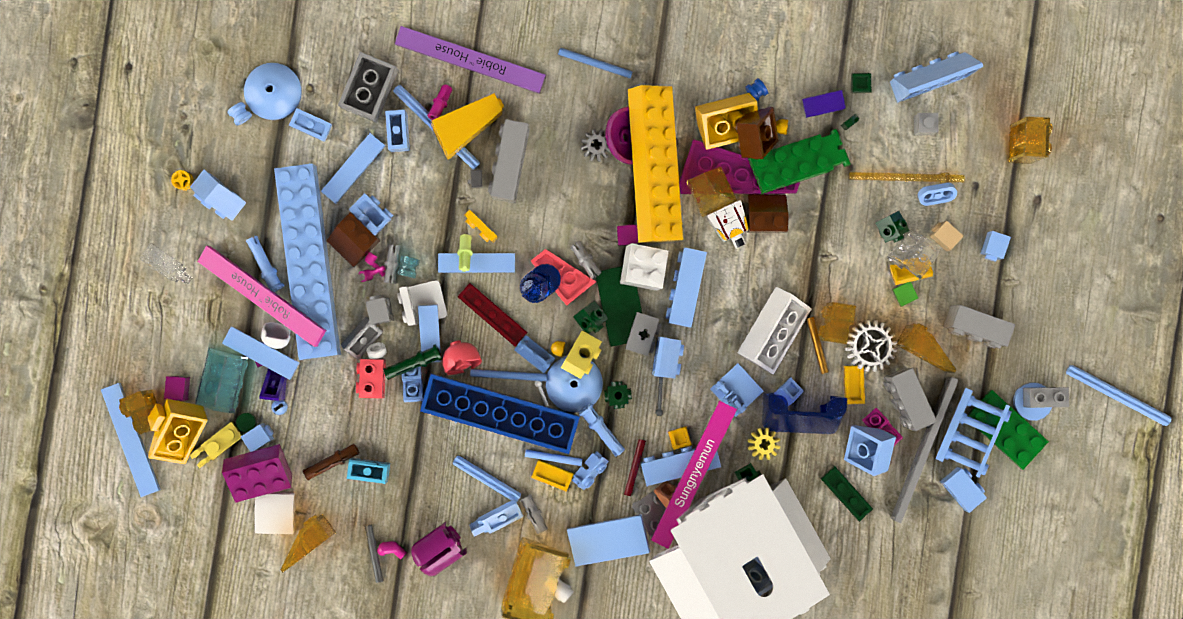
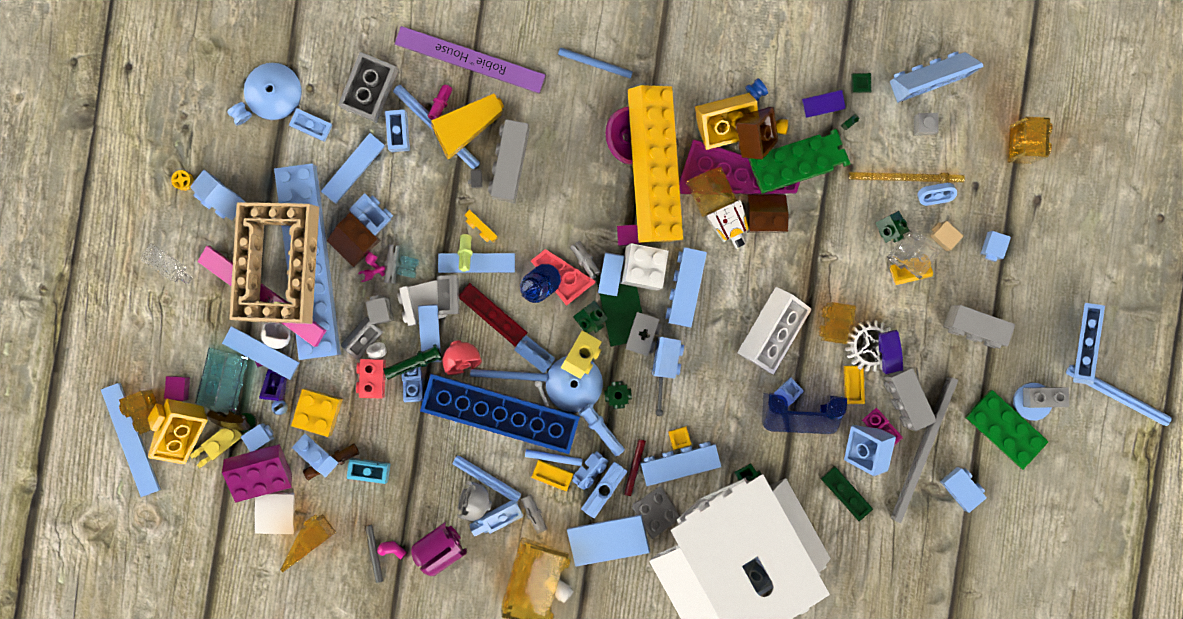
light blue pin [246,236,285,292] -> none
yellow hinge [551,341,565,357] -> none
light grey gear [580,129,611,162] -> none
dark pink tile [651,401,737,549] -> none
nougat slope [654,481,676,508] -> none
light blue hinge [710,363,764,417] -> none
light yellow gear [747,428,780,460] -> none
pearl gold bar [807,317,829,374] -> none
bright green tile [892,282,918,307] -> none
clear yellow slope [896,323,956,373] -> none
light blue fence [935,388,1012,478] -> none
none -> dark brown slope [206,409,251,430]
none -> tan brick [229,202,319,324]
none -> yellow brick [291,388,343,437]
none -> light blue brick [292,433,338,478]
none -> light grey hinge [437,275,460,315]
none -> light grey cylinder [457,481,492,521]
none -> light blue piece [581,462,628,519]
none -> light blue slope [598,252,624,296]
none -> dark purple slope [879,330,903,374]
none -> light blue brick [1073,303,1105,385]

